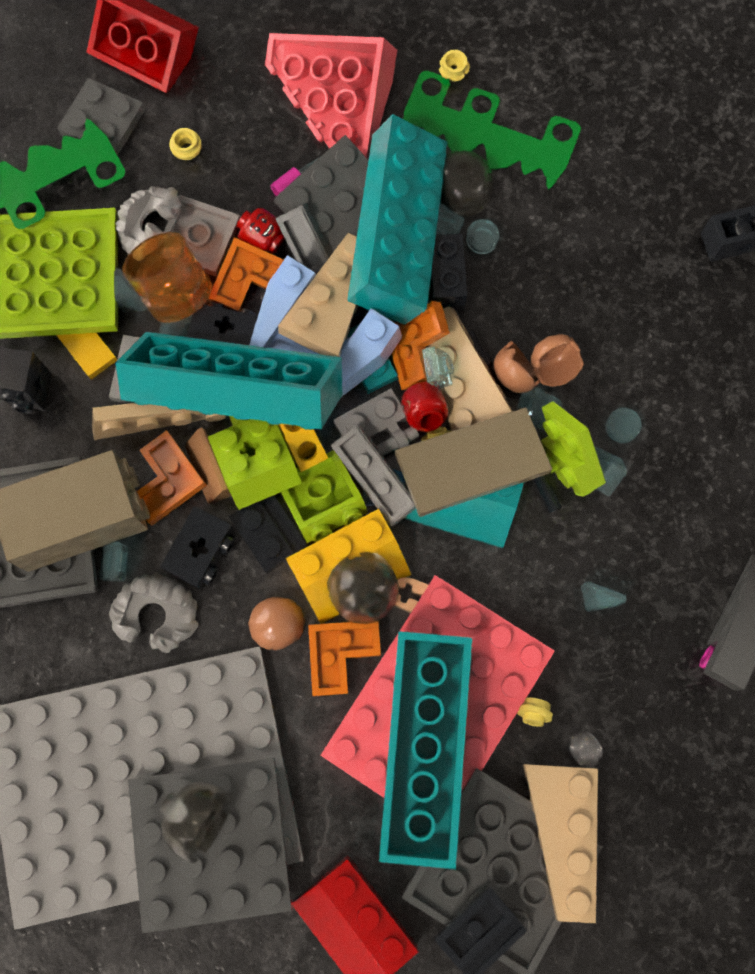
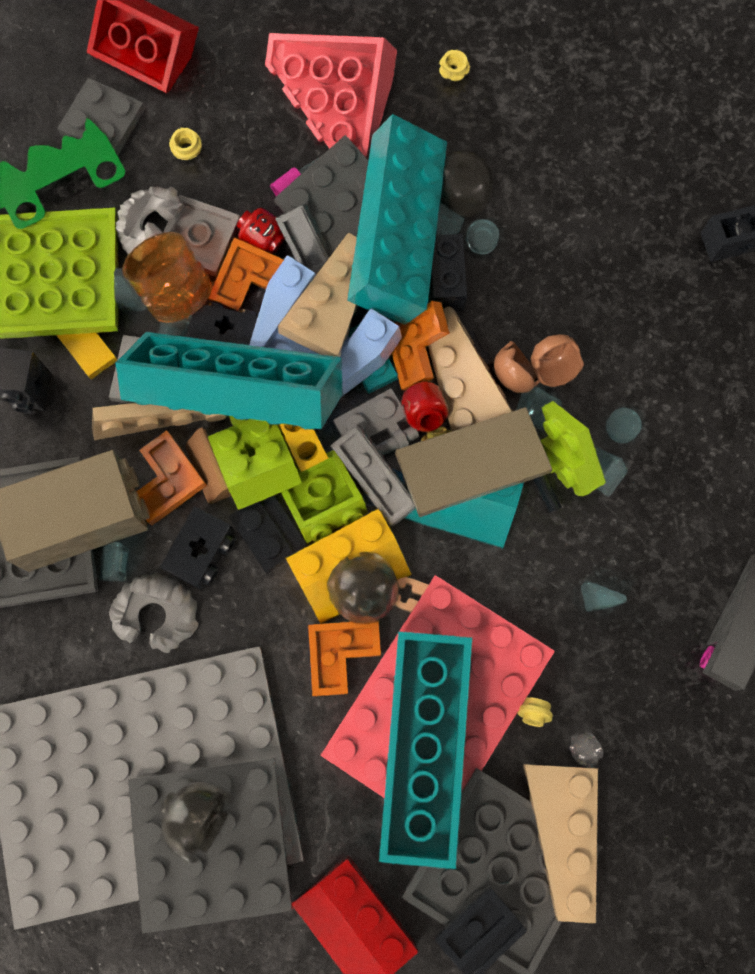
nougat hair [248,597,305,651] -> none
green piece [403,71,581,189] -> none
clear light blue plate [422,346,454,388] -> none

